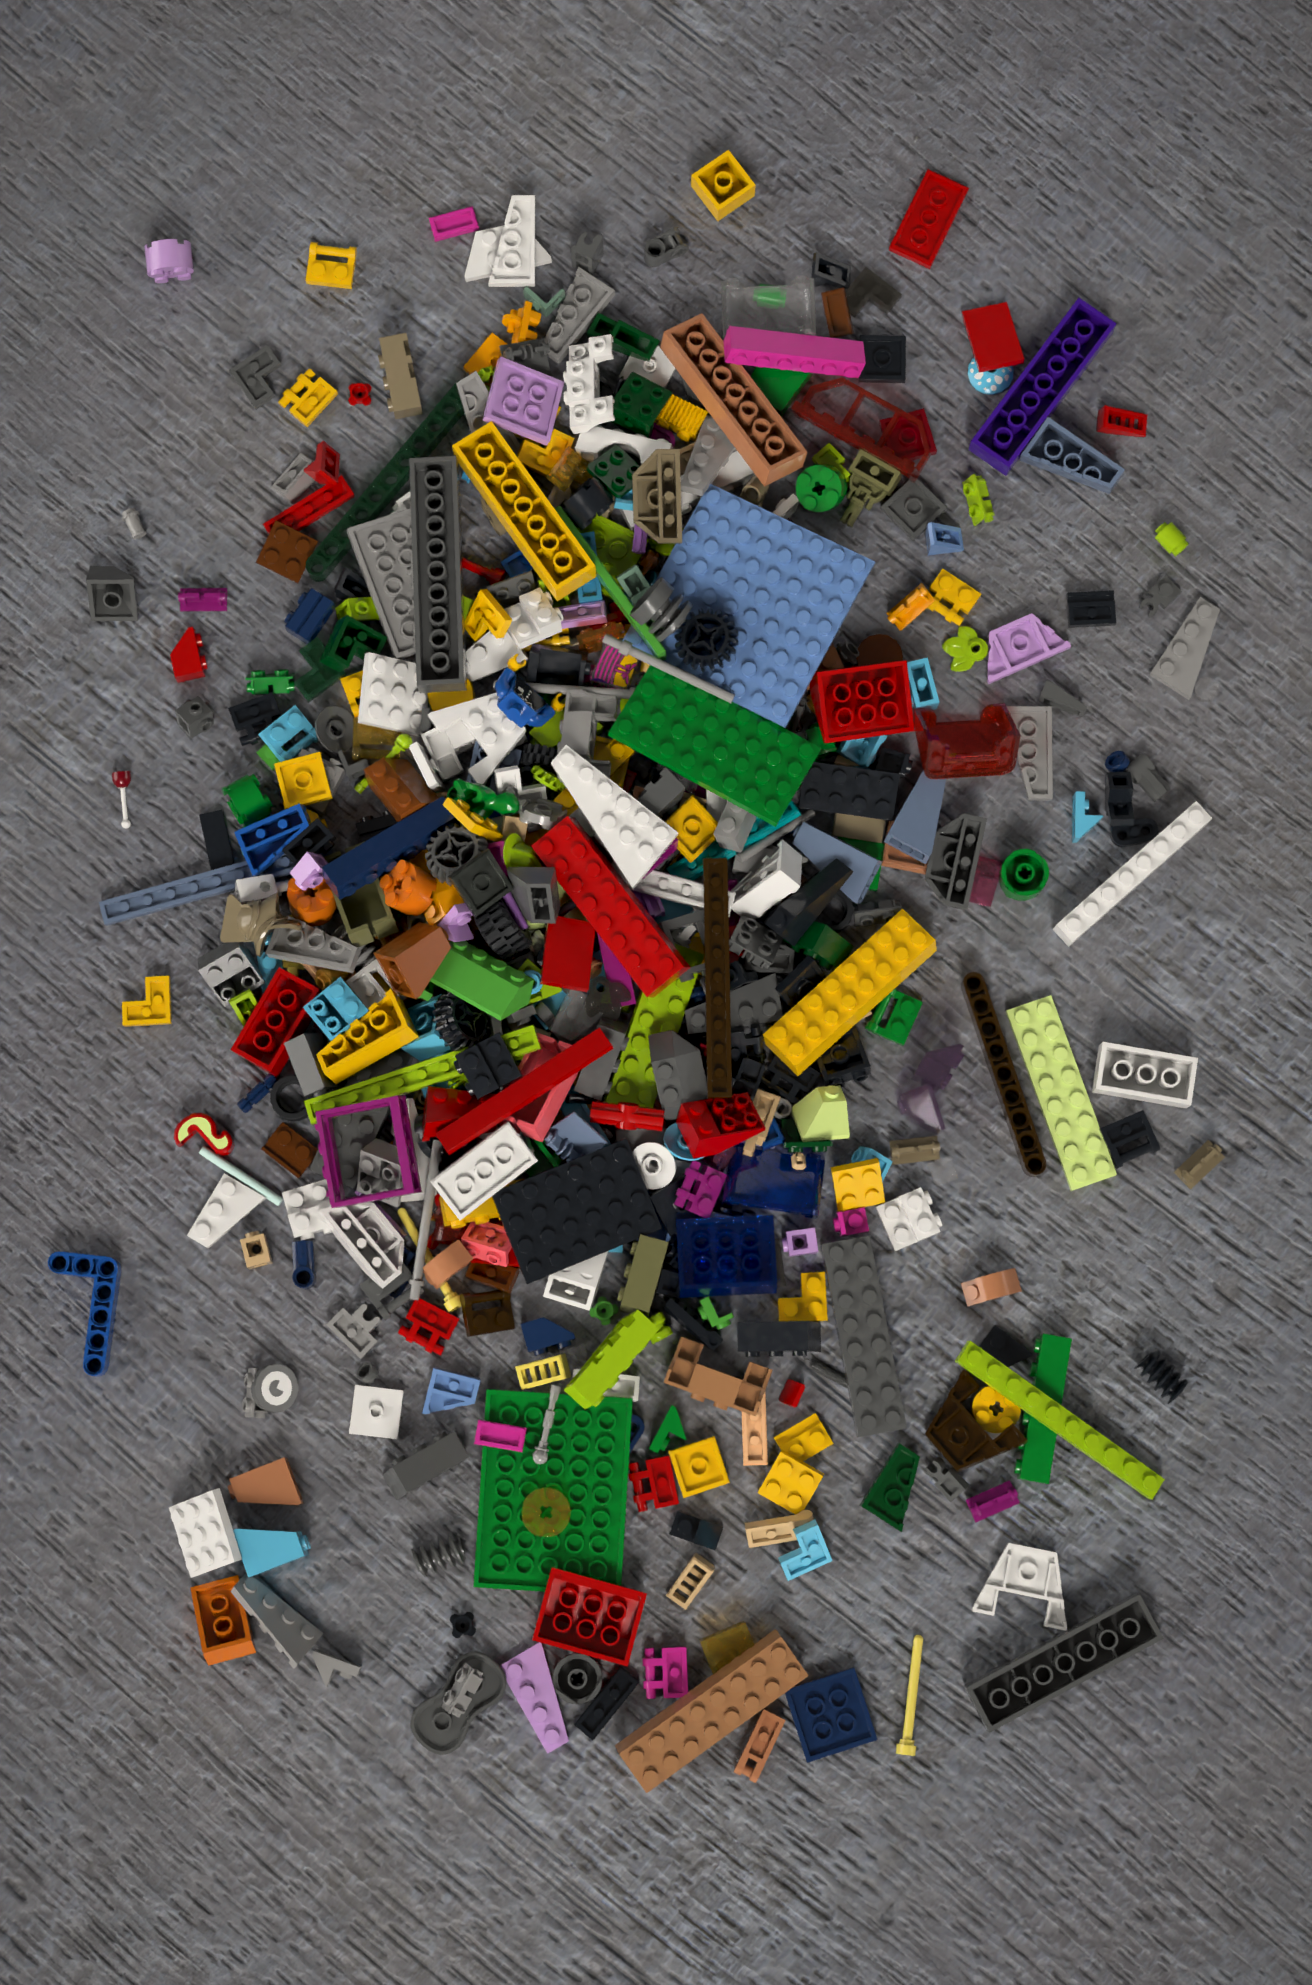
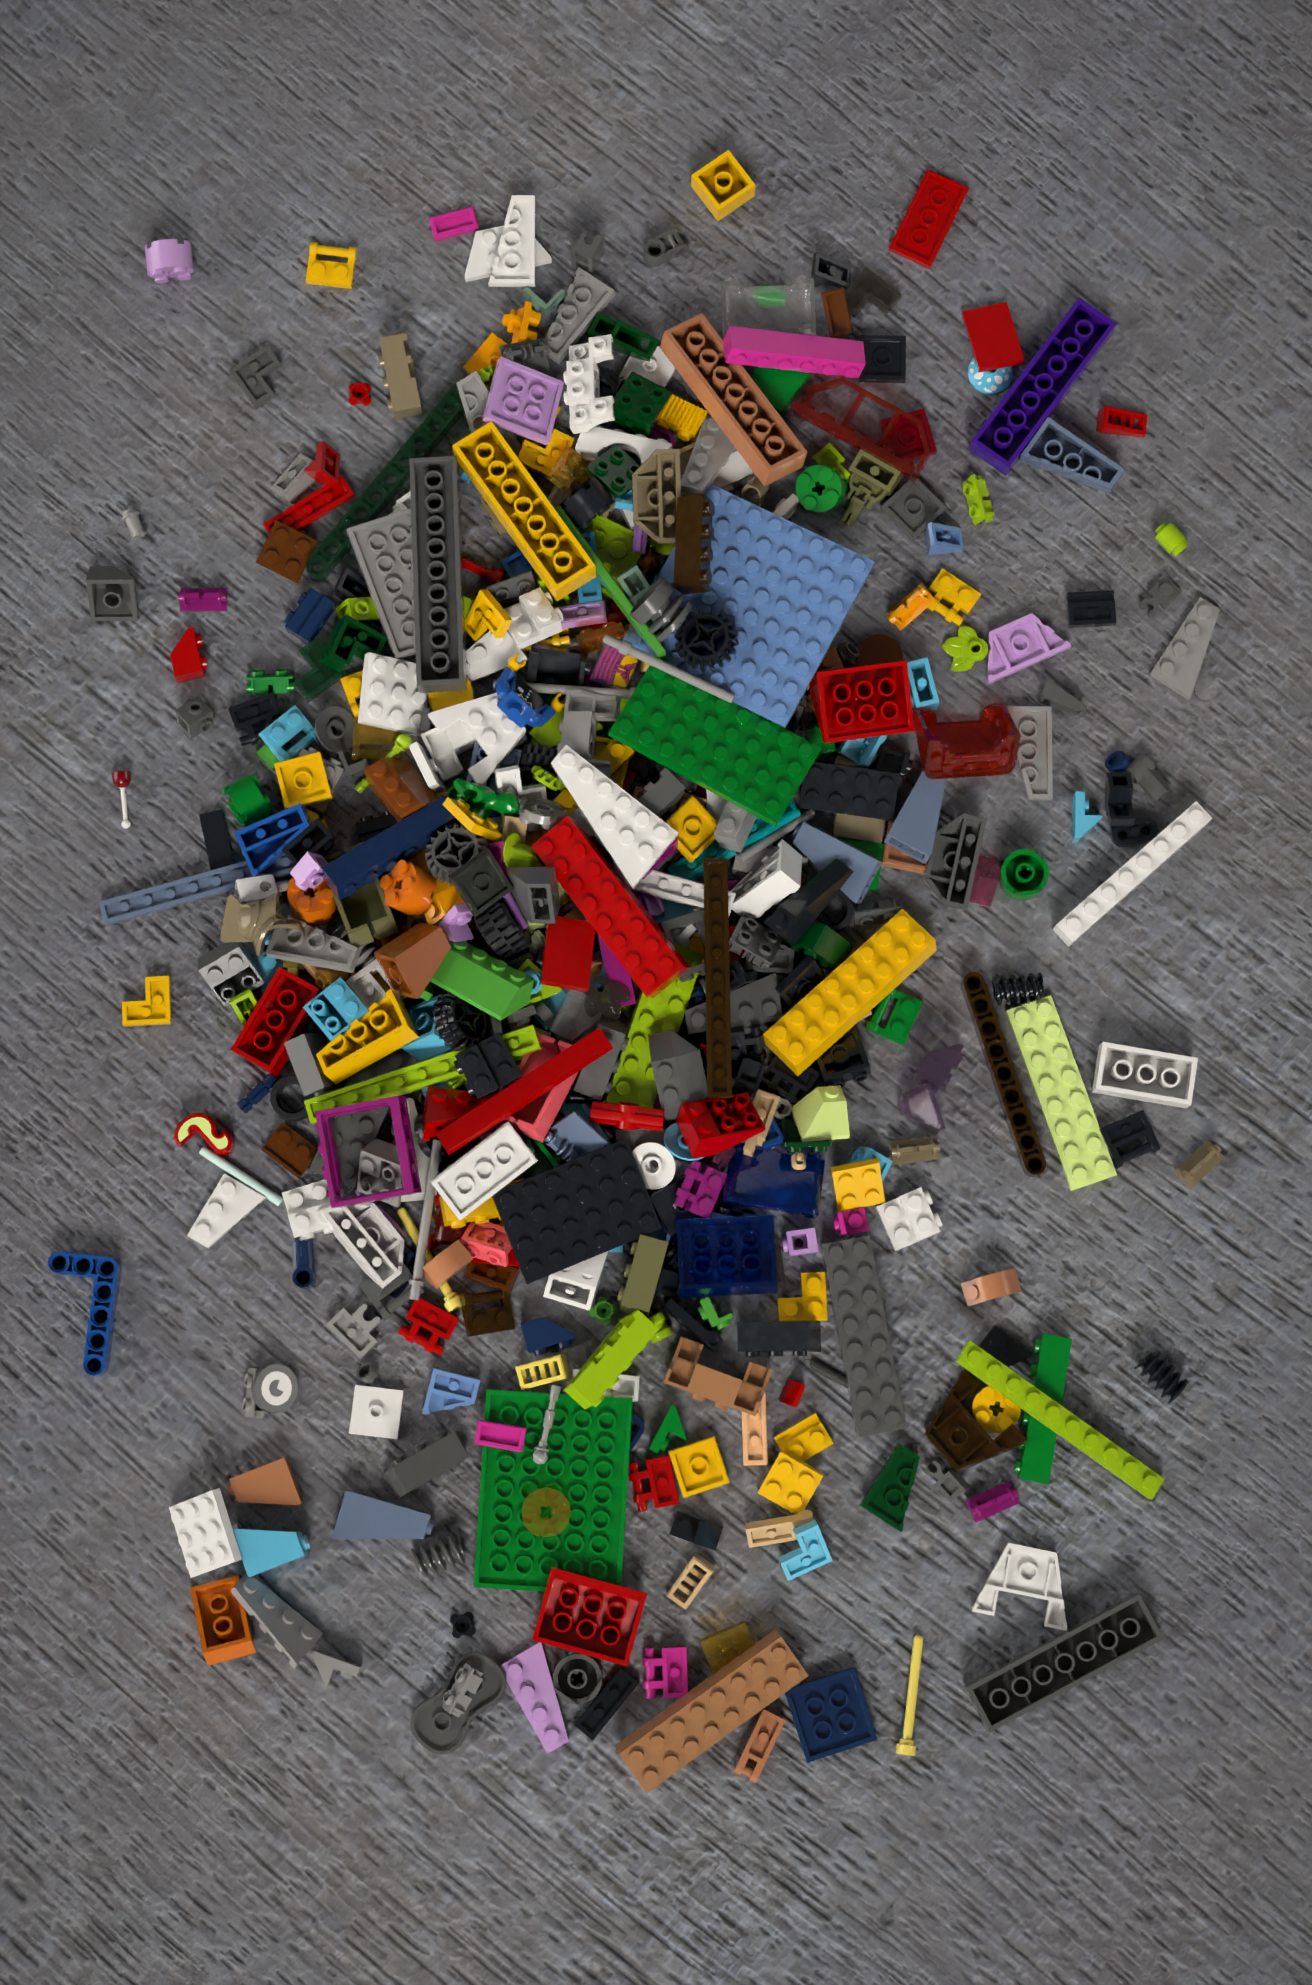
tan brick [240,1231,273,1269] -> none
yellow plate [278,368,338,427] -> none
none -> sand blue slope [332,1490,435,1539]
none -> dark brown brick [673,494,715,595]
none -> black piece [992,972,1044,1006]

